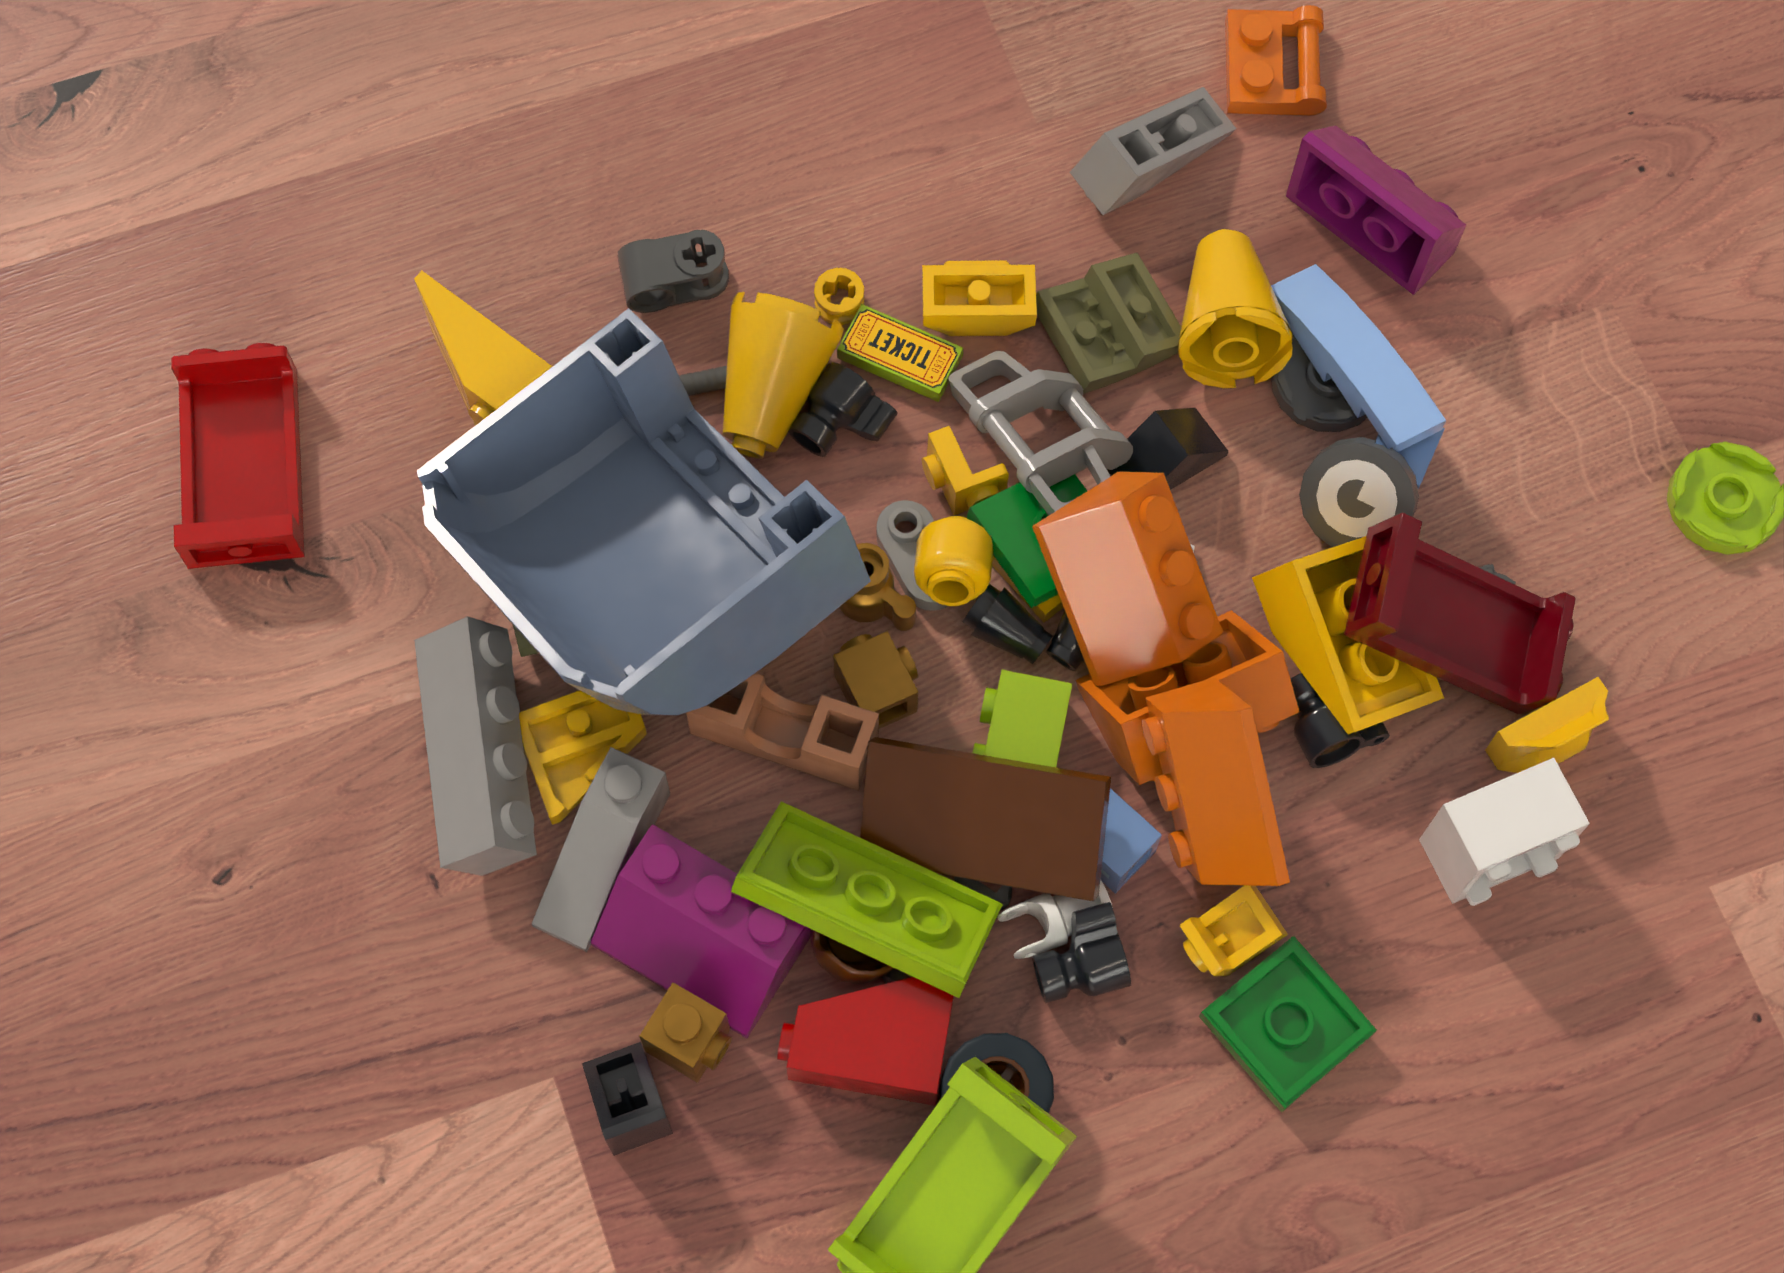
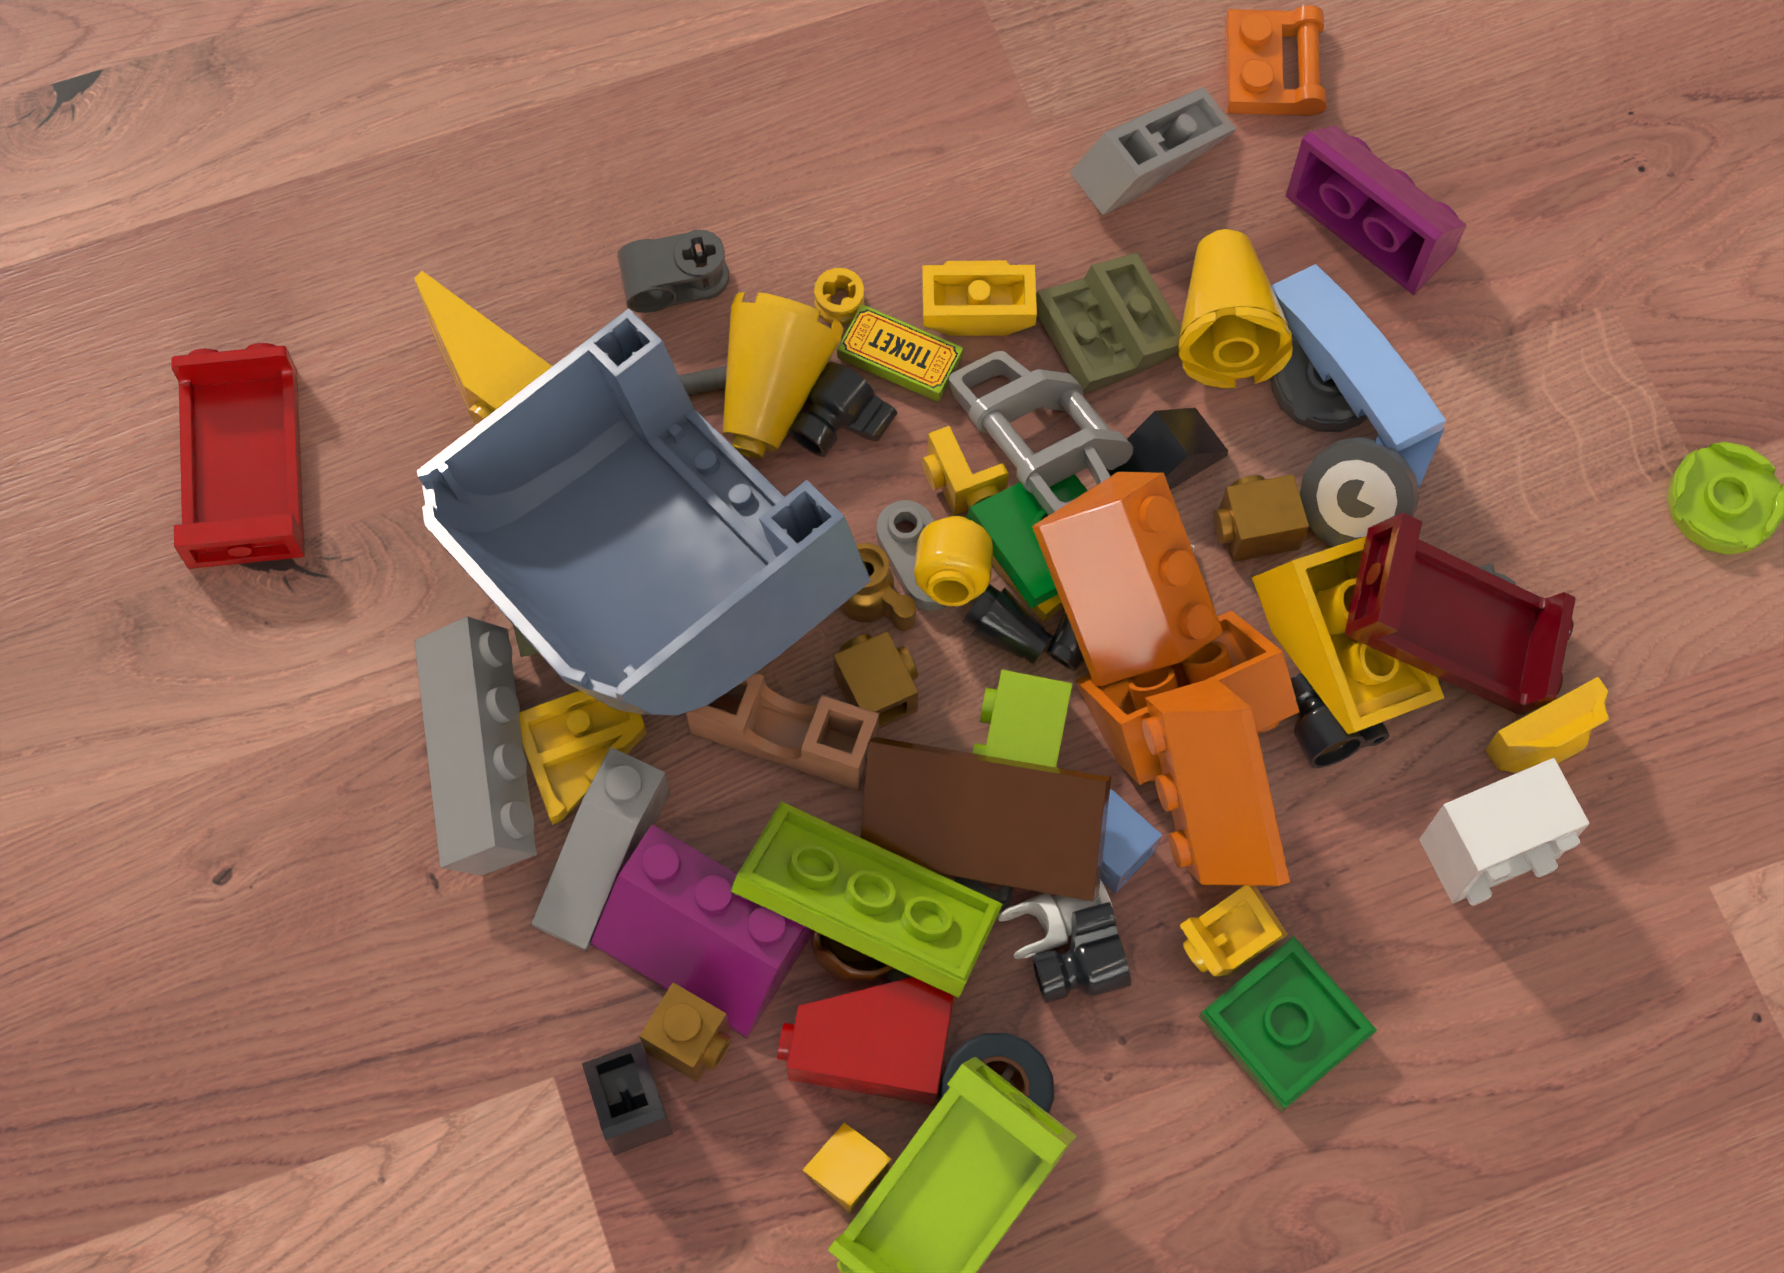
none -> yellow slope [802,1123,892,1213]
none -> pearl gold brick [1213,474,1309,562]

